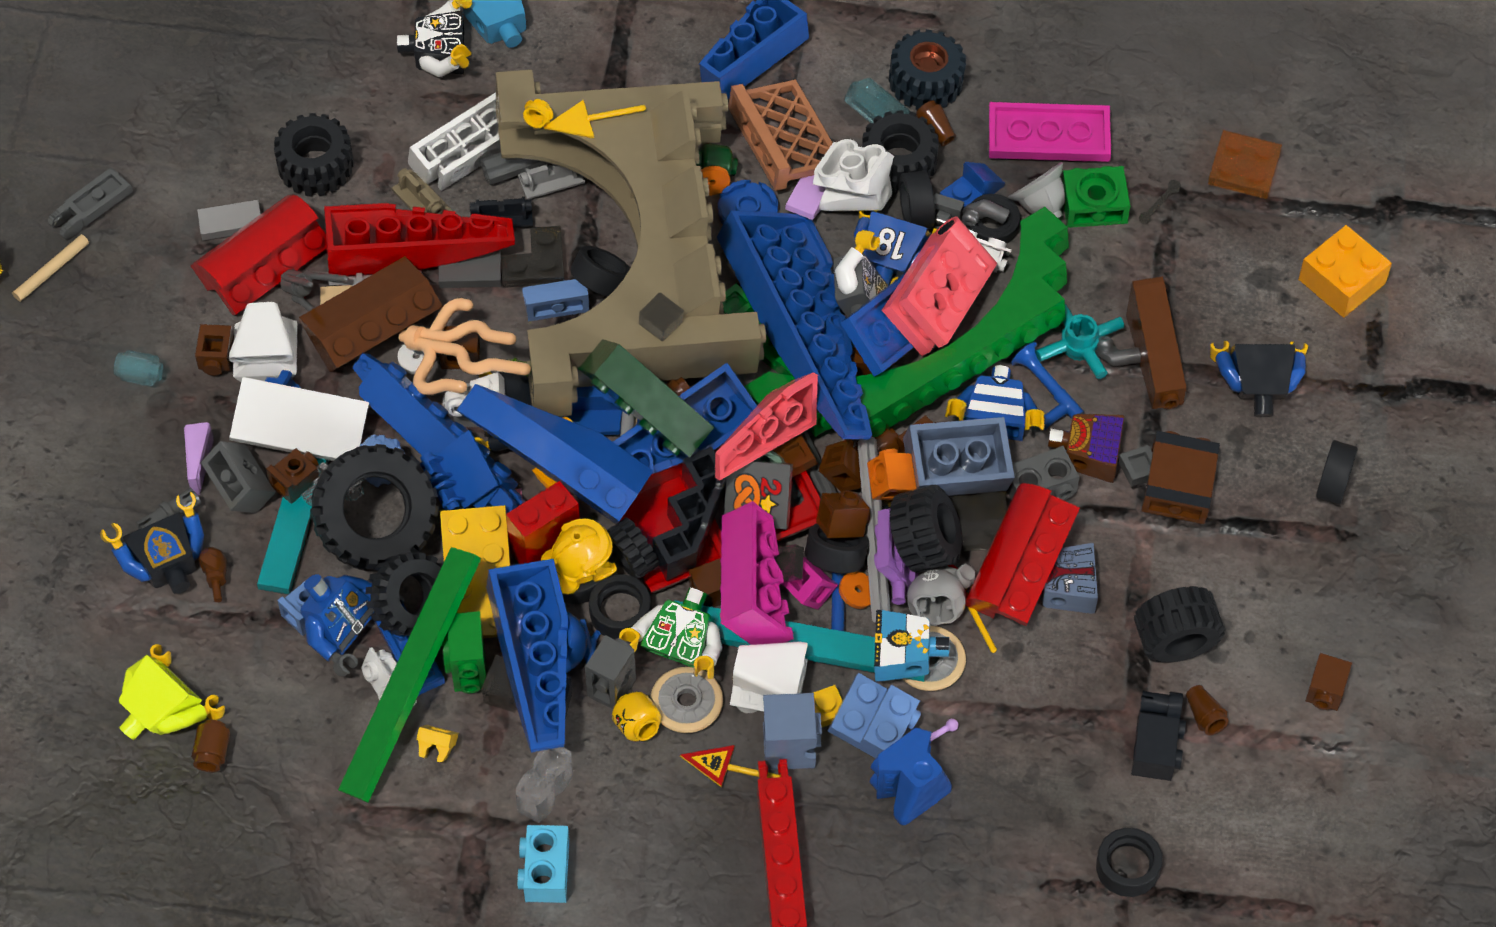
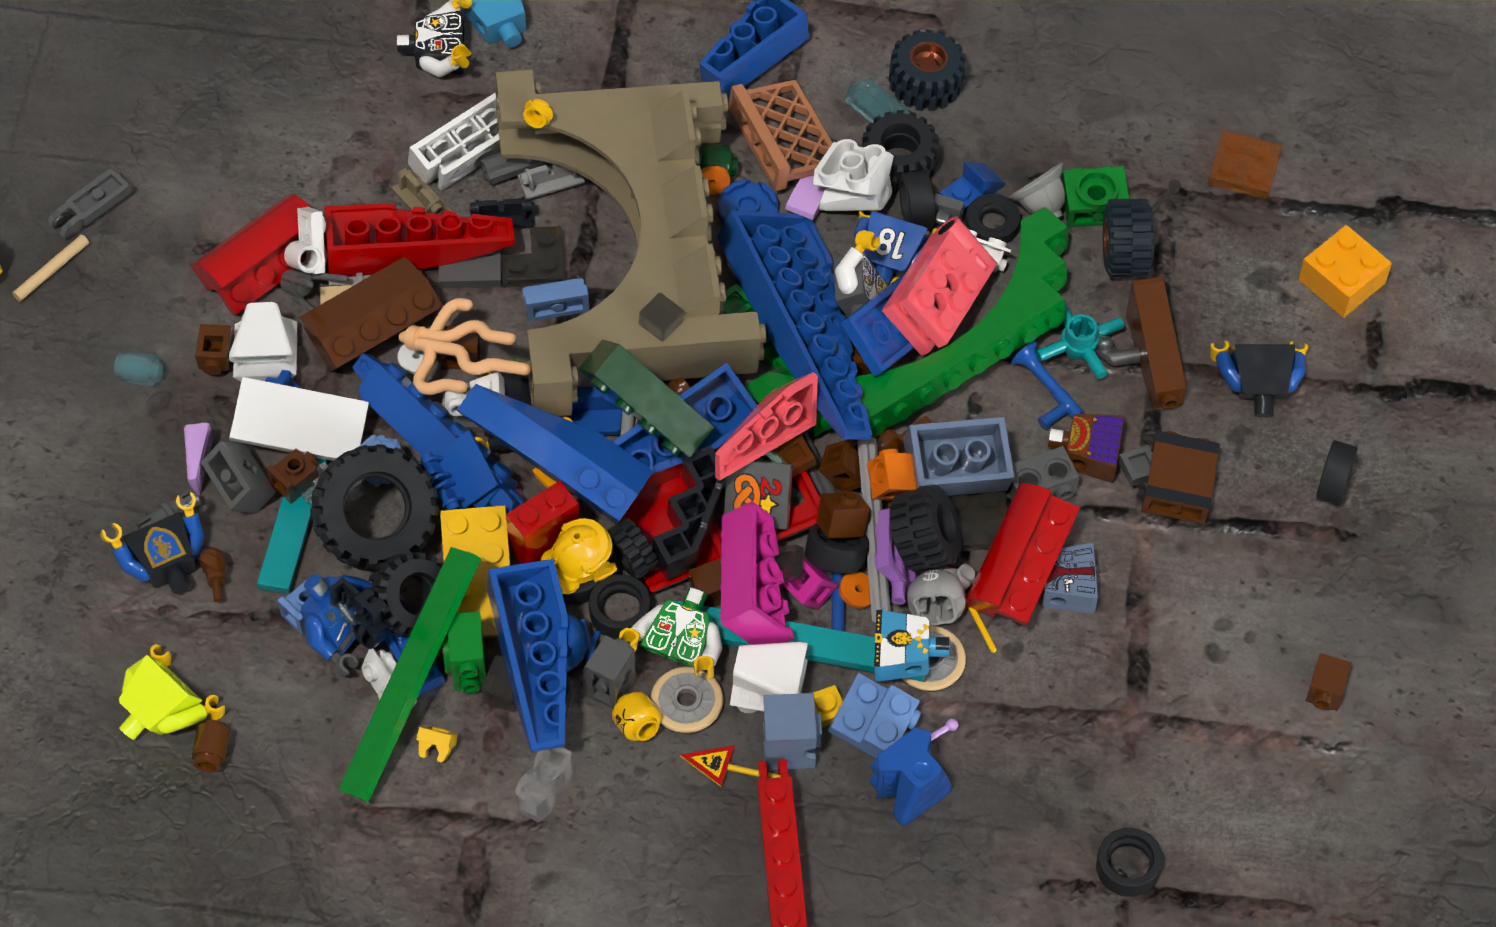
light grey tile [197,200,261,241] -> none
black tyre [274,113,354,196] -> none
medium azure brick [517,825,569,903] -> none
yellow piece [543,100,646,139] -> none
black tyre [570,246,630,296] -> none
reddish brown cone [916,100,956,146] -> none
torso [945,365,1045,441] -> none
flat silver arm [962,199,1009,226] -> none
dark pink plate [989,102,1111,162] -> none
black hinge [1131,690,1186,781] -> none
black tyre [1134,586,1225,663] -> none
reddish brown cone [1186,685,1229,735] -> none
none -> white plate [284,207,328,274]
none -> black piece [330,578,387,649]
none -> black wheel [1102,199,1154,277]

